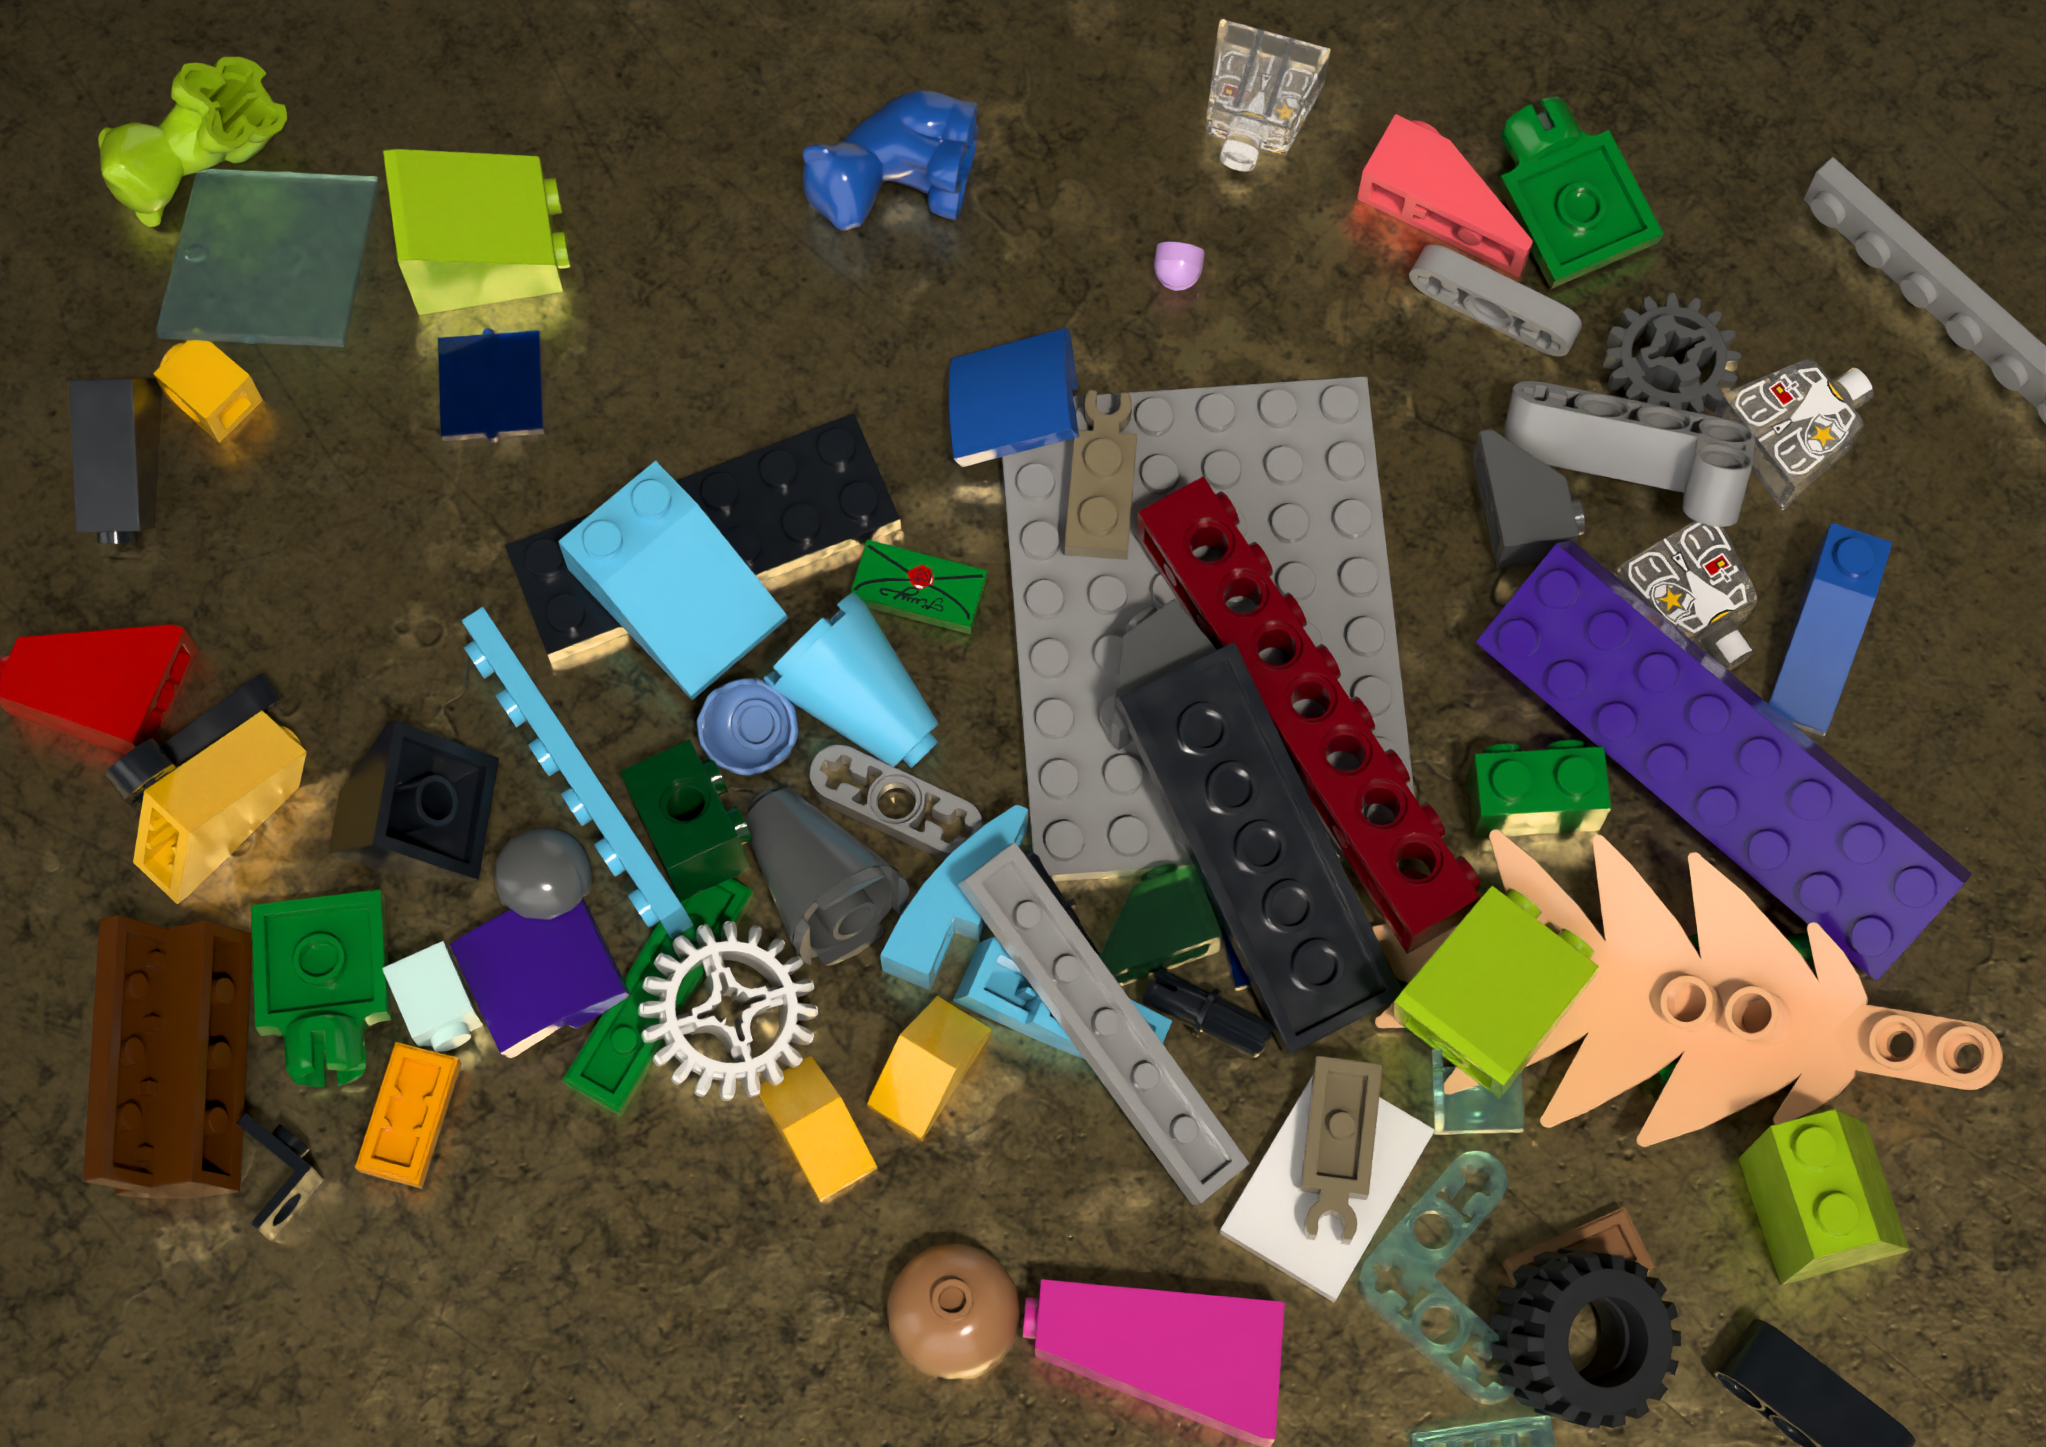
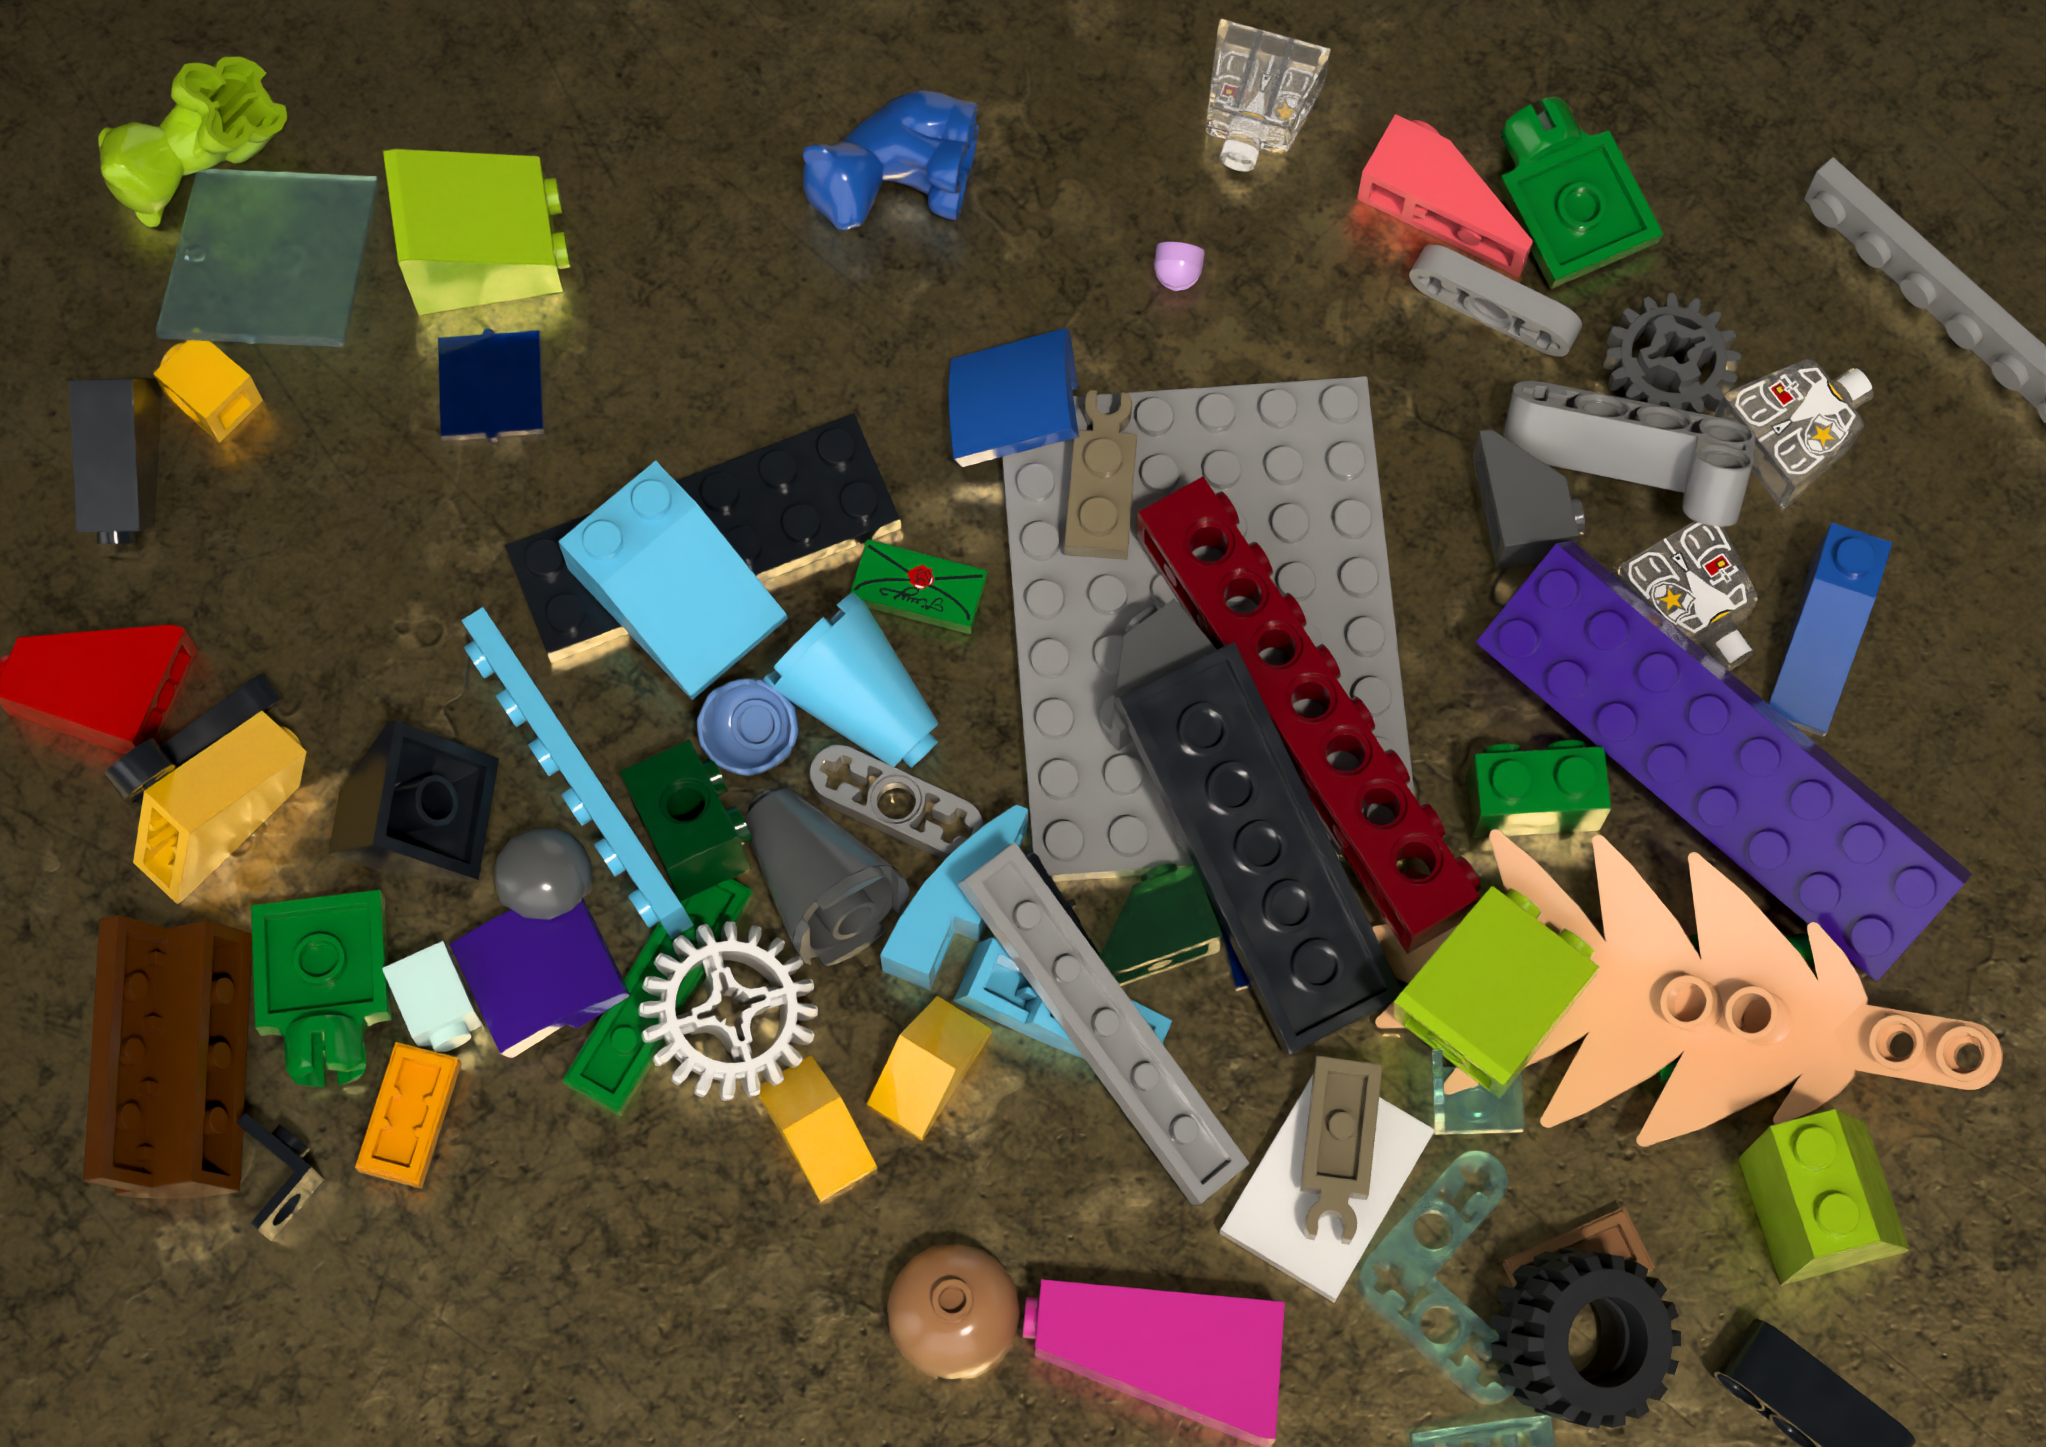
black axle [1142,967,1273,1058] -> none

